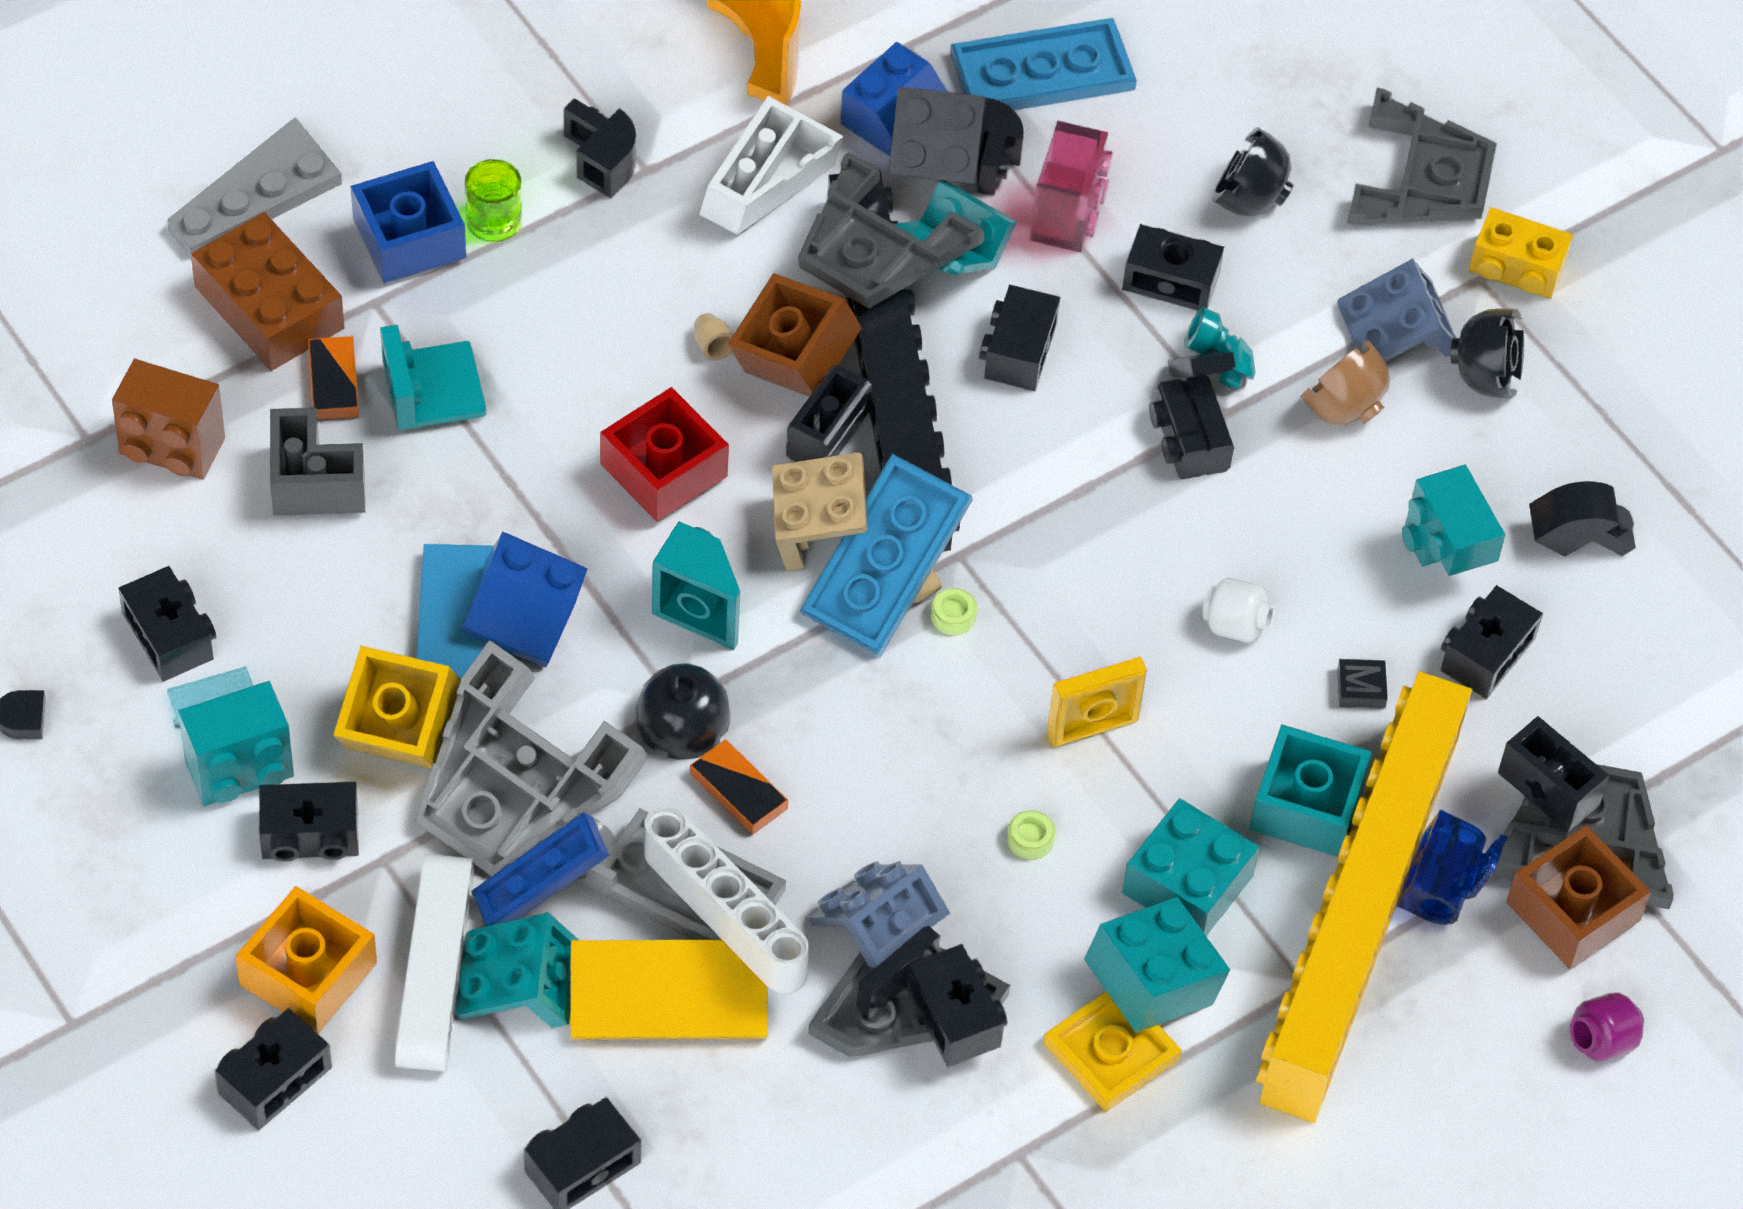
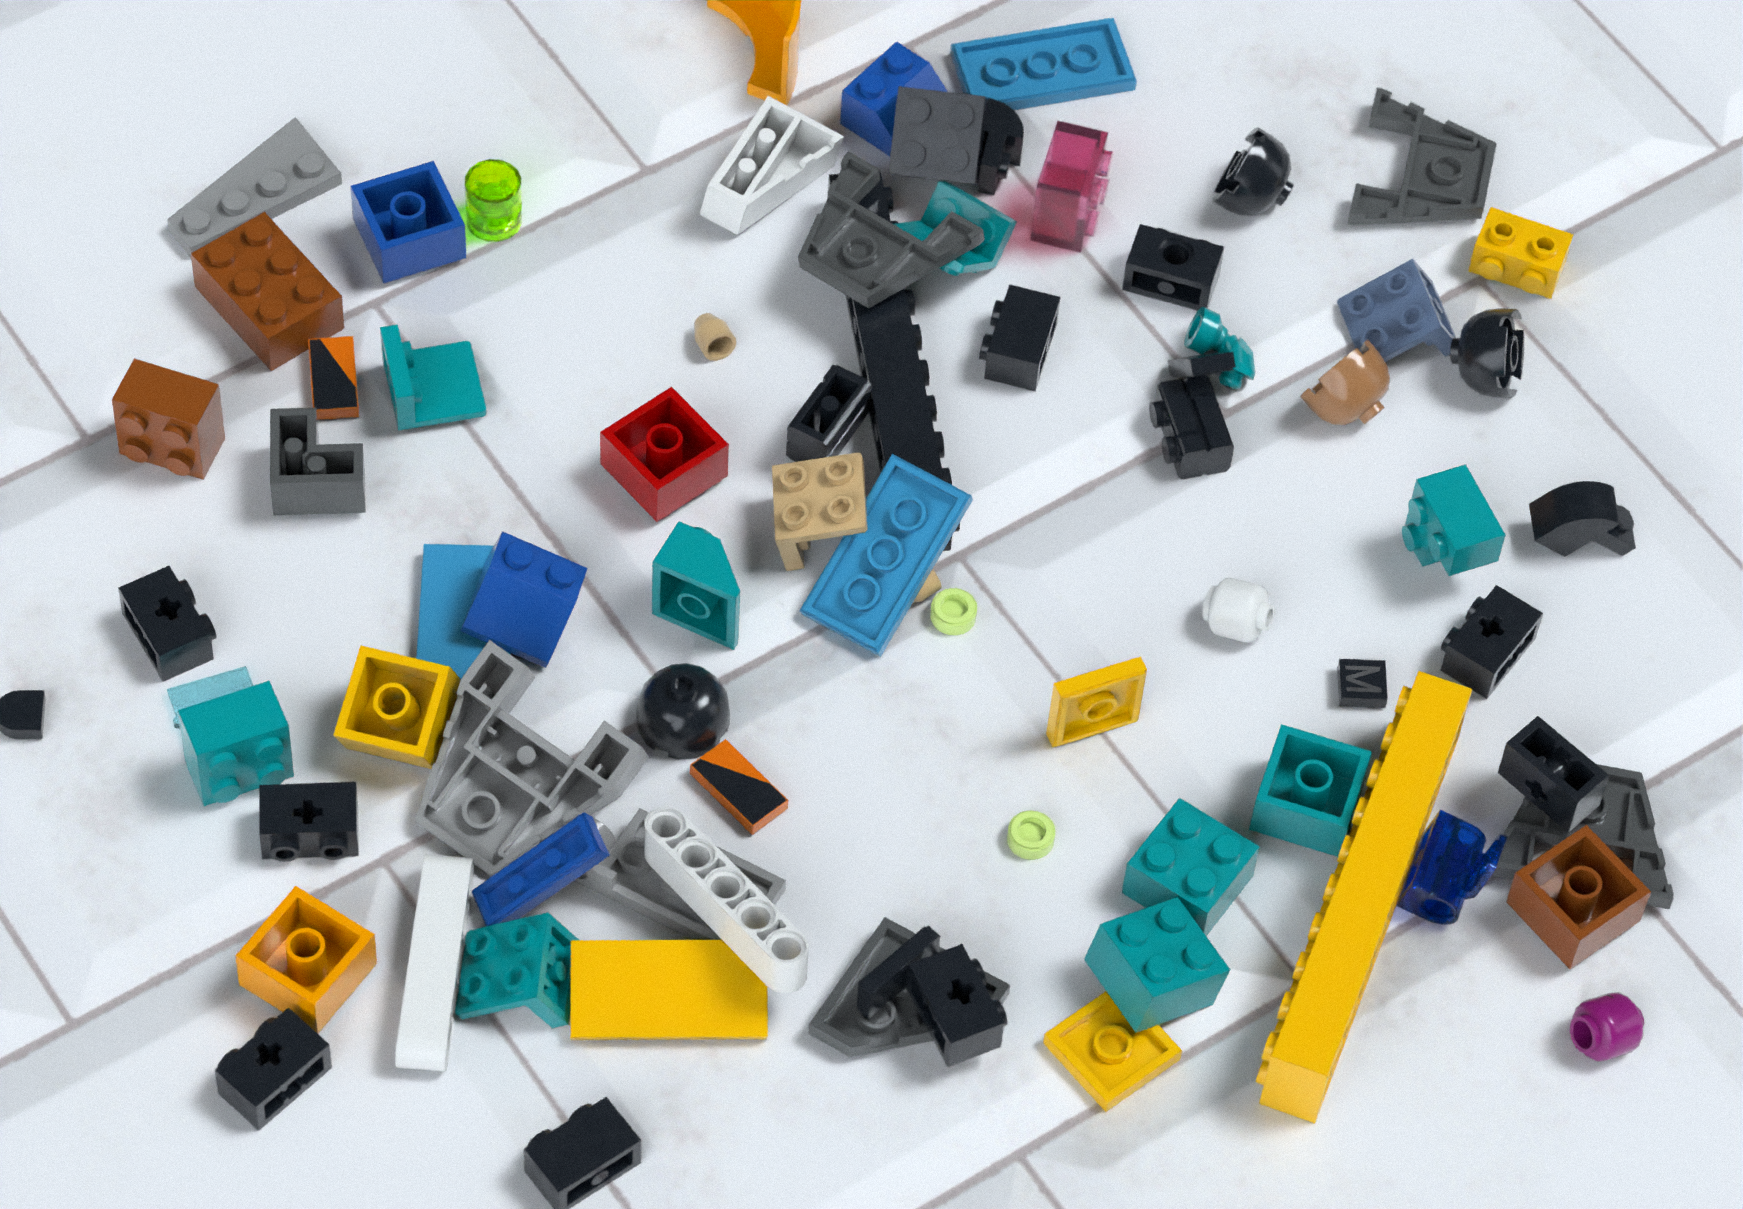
black brick [564,98,636,199] -> none
dark orange brick [727,273,862,396] -> none
sand blue bracket [808,862,950,967] -> none

